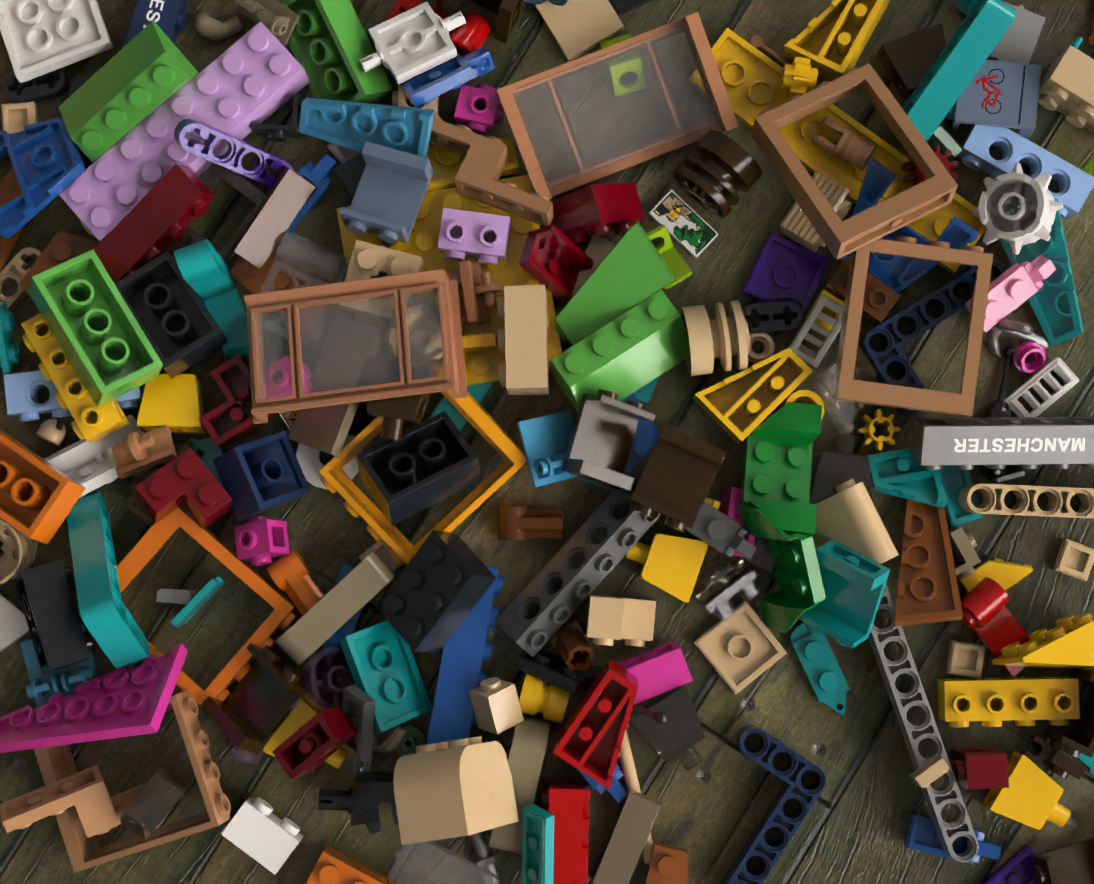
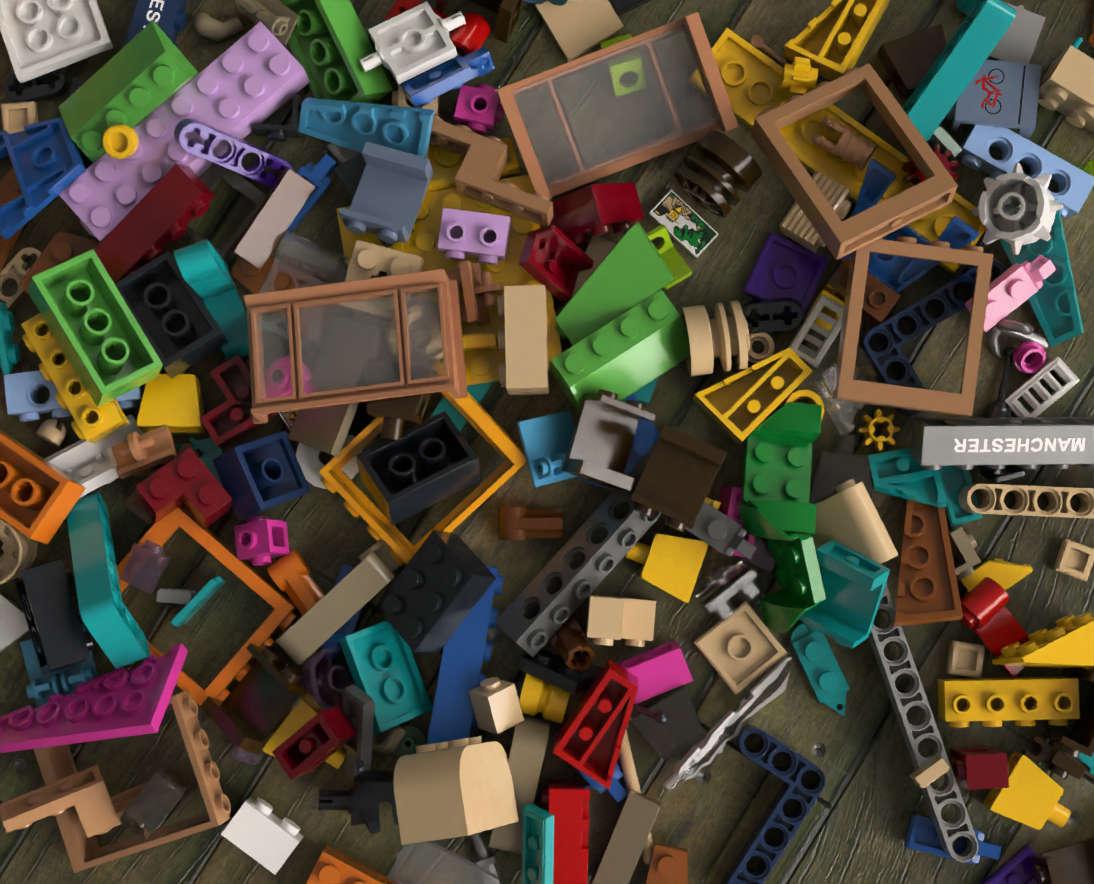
none -> yellow tile [102,124,139,159]
none -> bracket [120,539,171,594]
none -> light grey sword [661,656,792,793]

